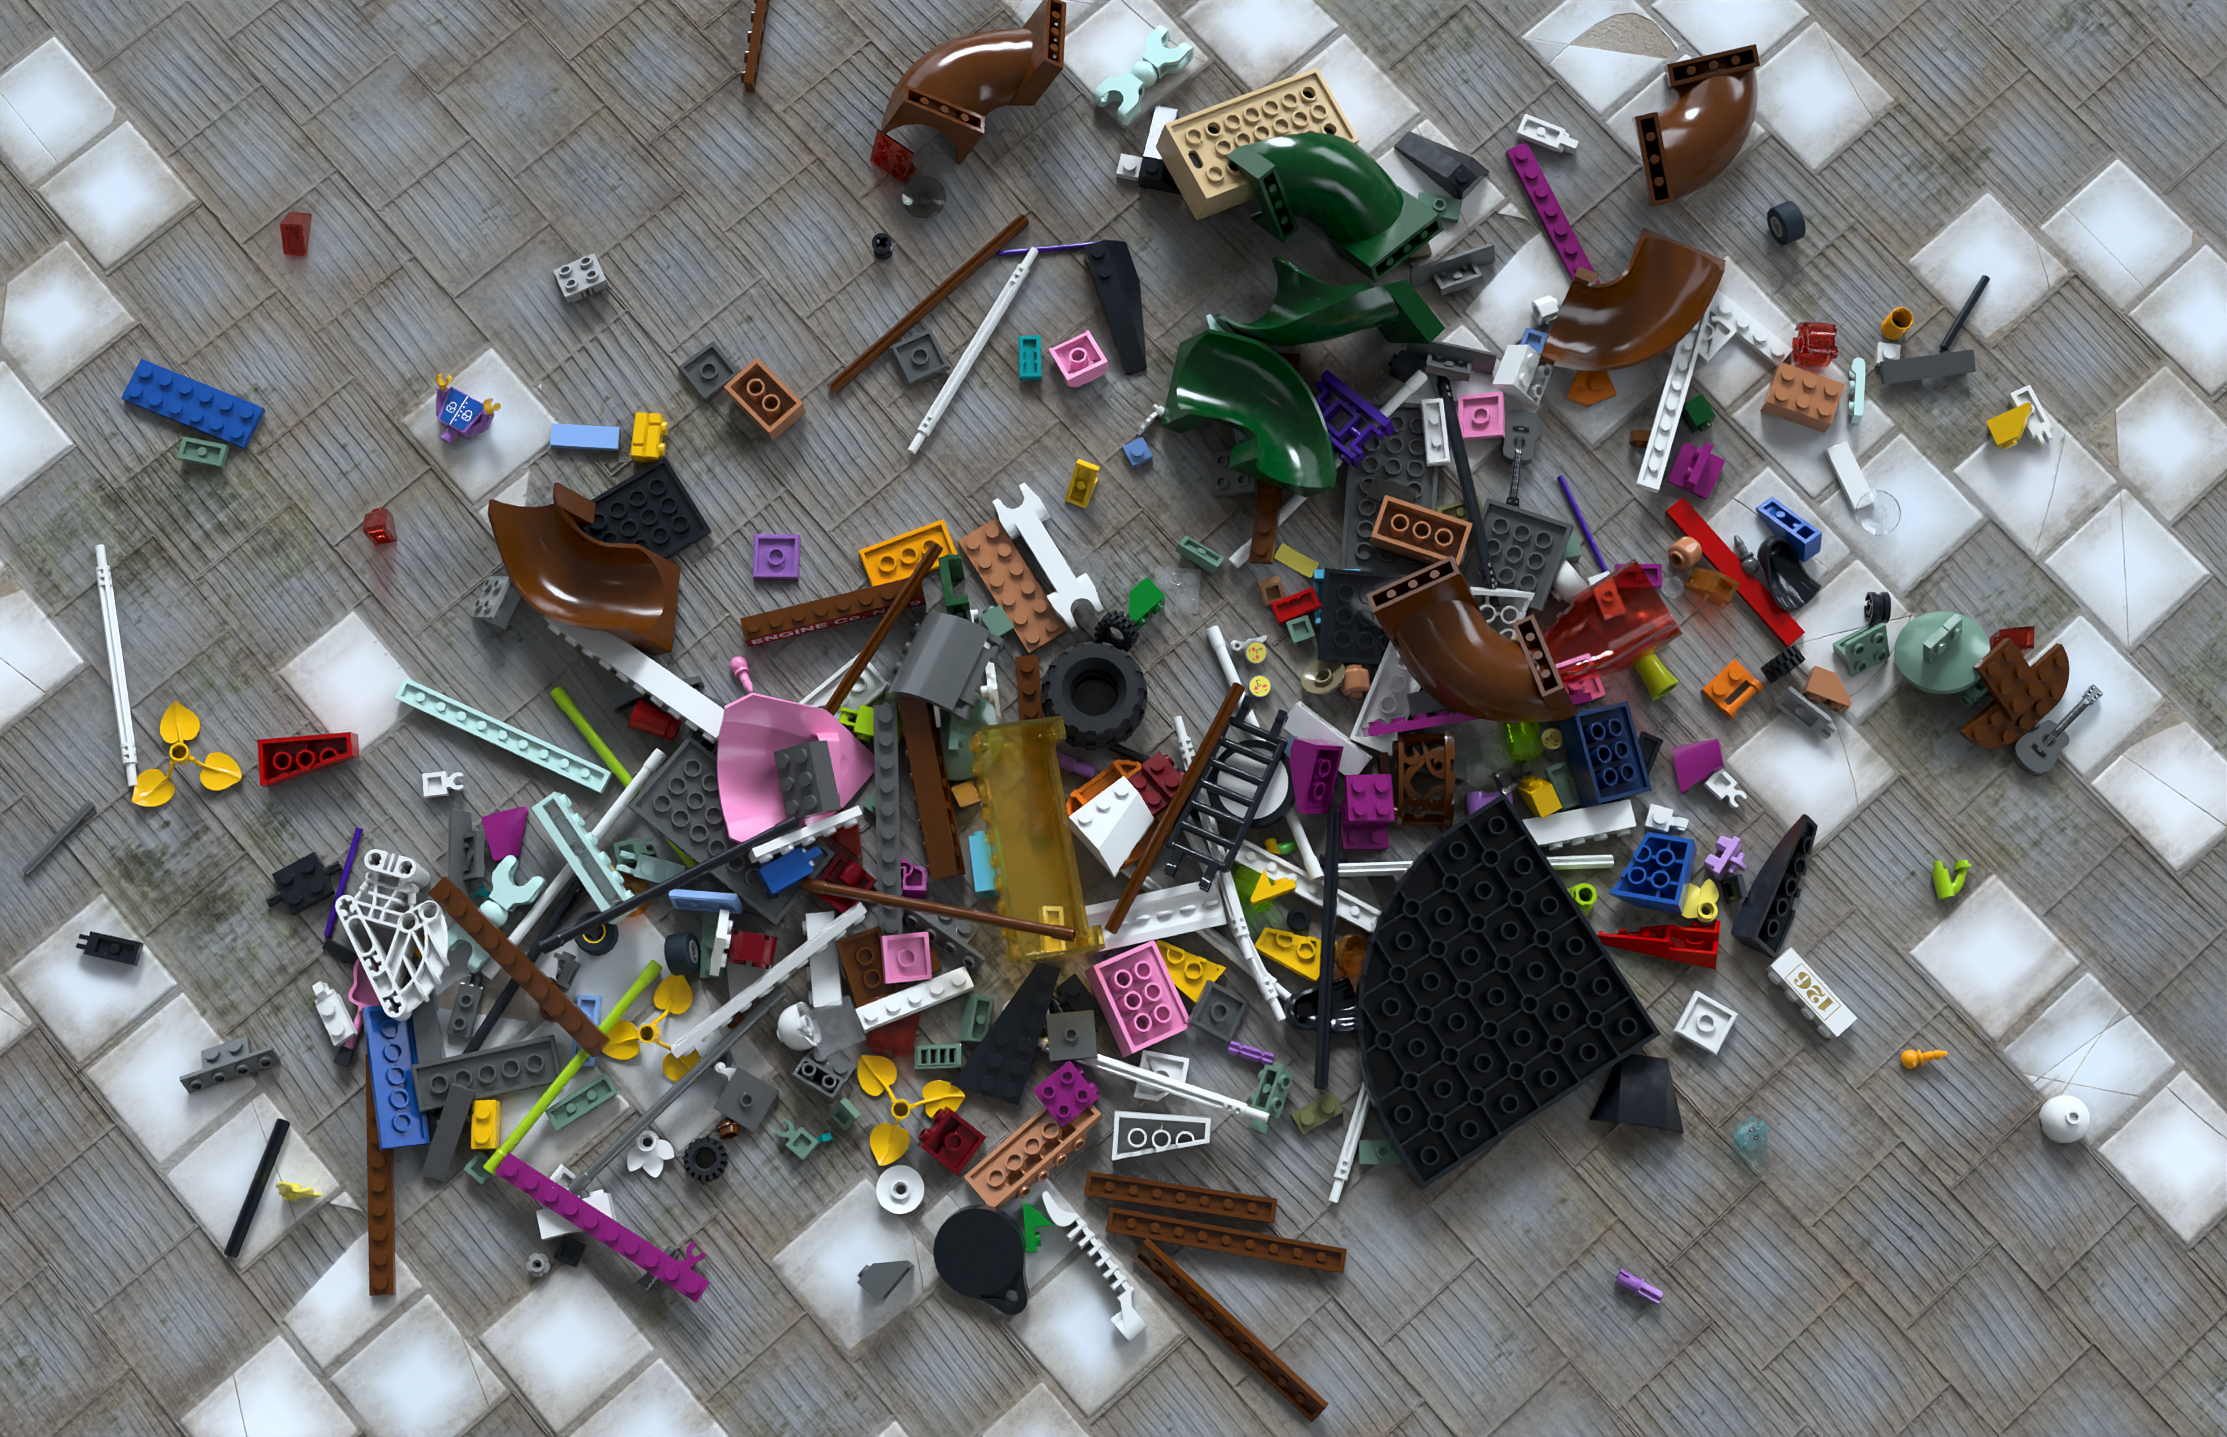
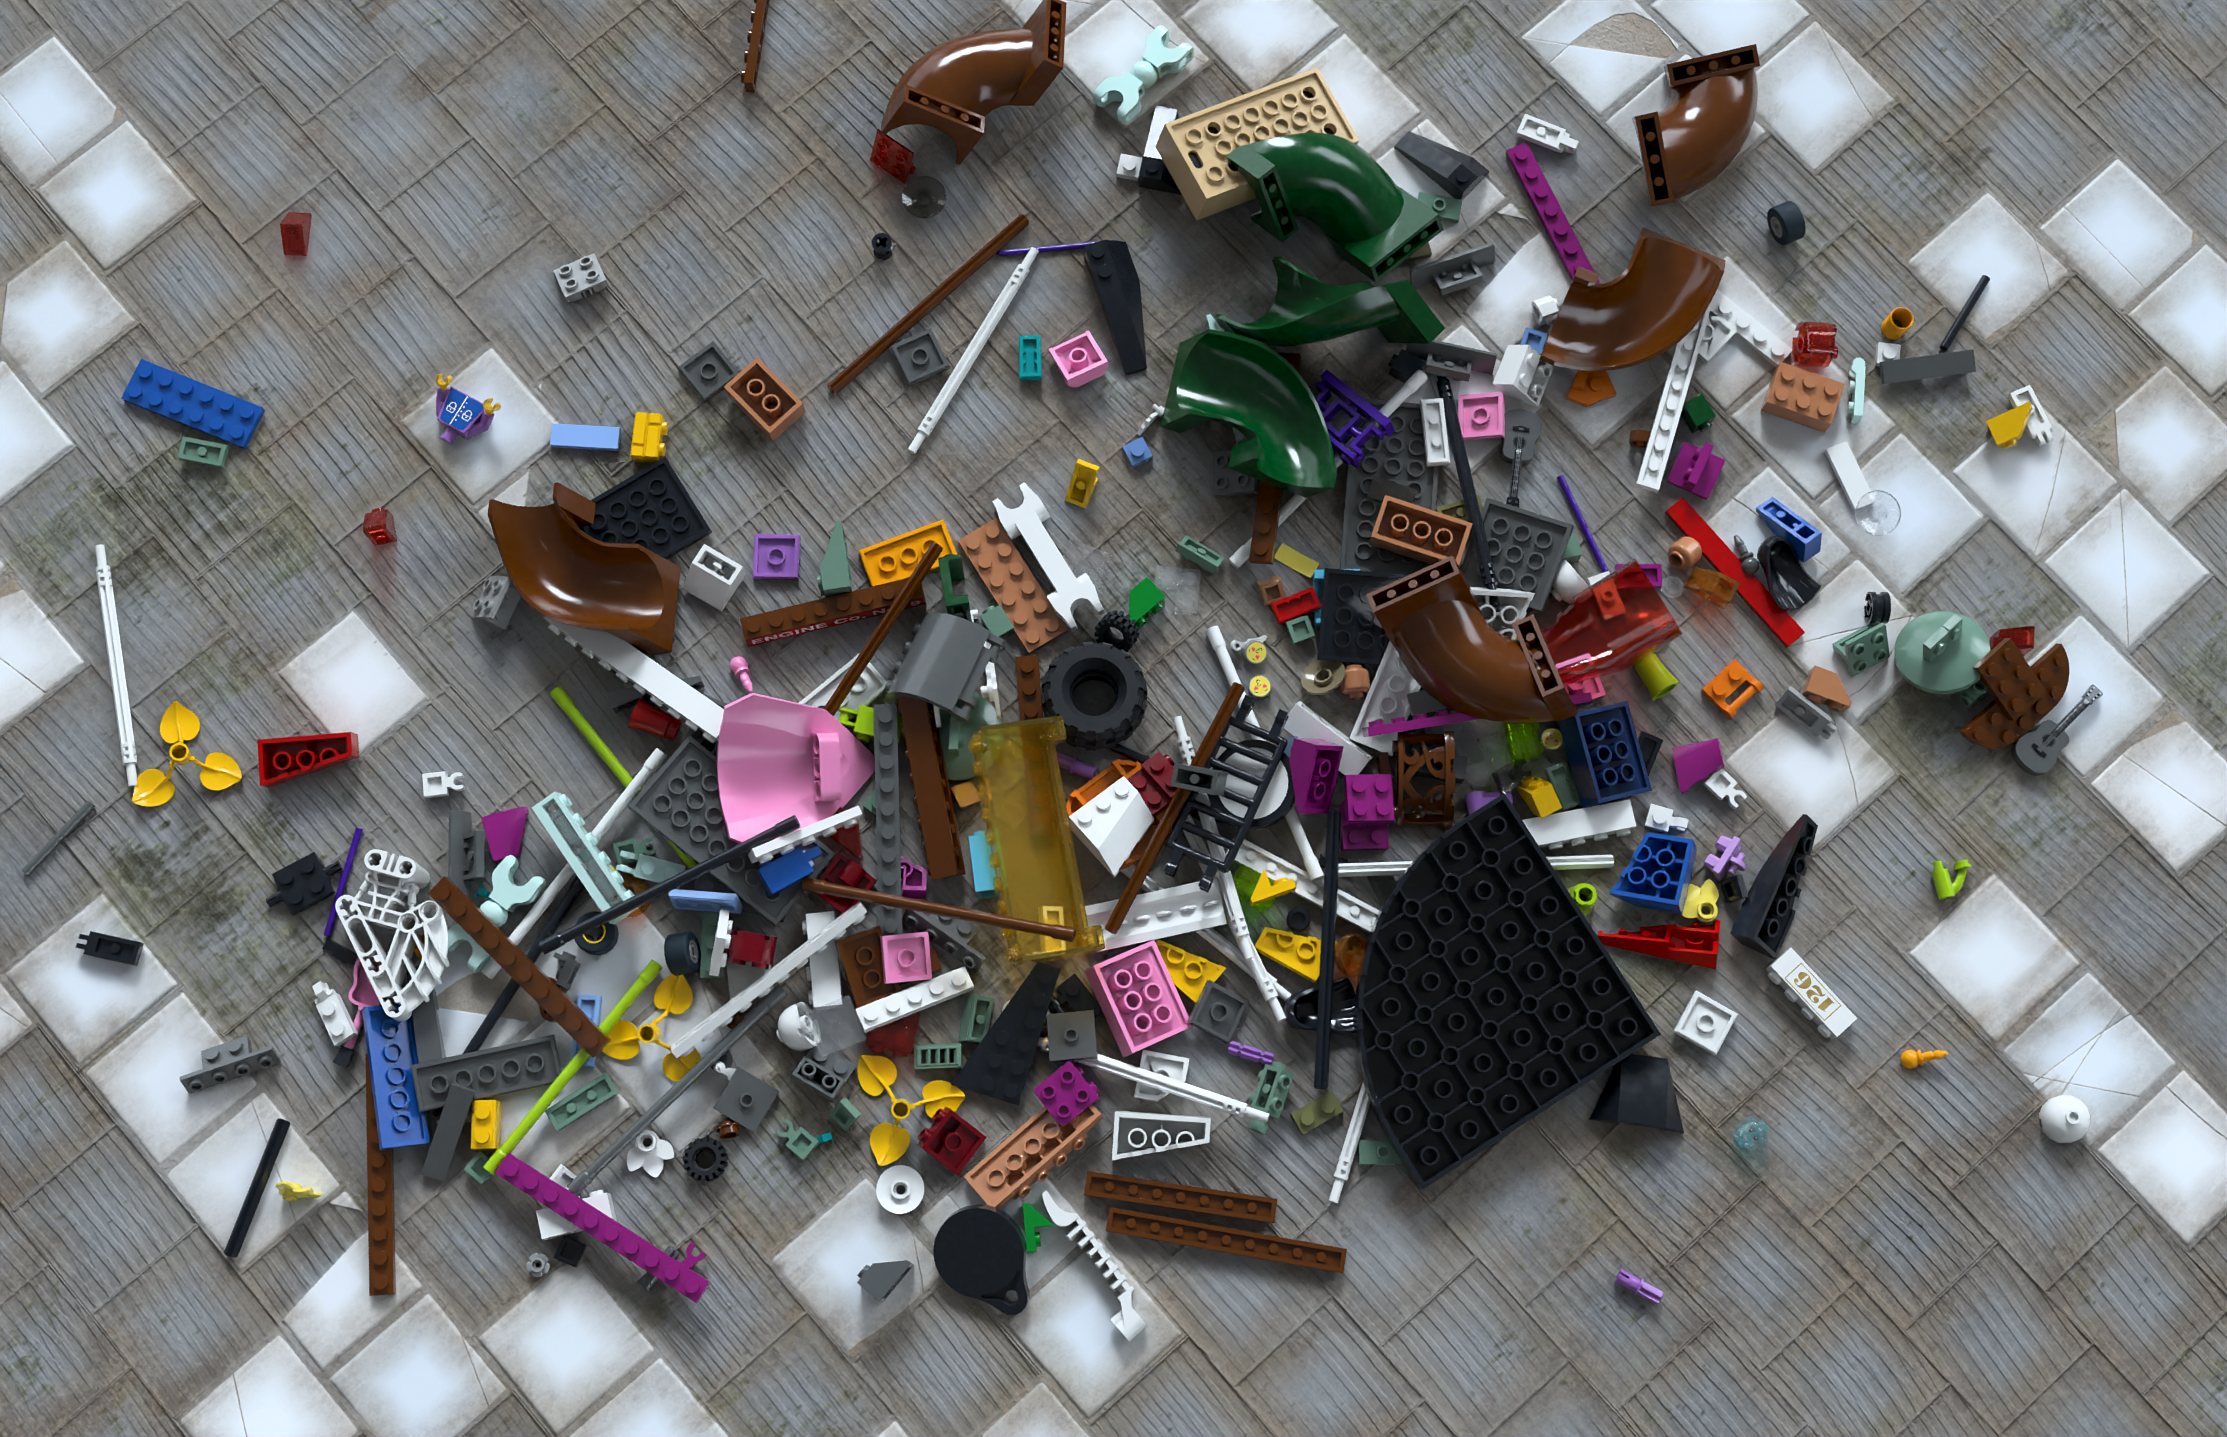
light aqua plate [394,677,612,794] -> none
dark grey hinge [446,973,485,1039] -> none
dark grey brick [774,740,841,820] -> none
reddish brown plate [1131,1238,1329,1423] -> none
arm [1264,838,1299,854] -> none
black tyre [1760,645,1806,683] -> none
none -> white slope [683,544,746,612]
none -> sand green slope [817,520,853,598]
none -> dark grey slope [1171,763,1228,796]

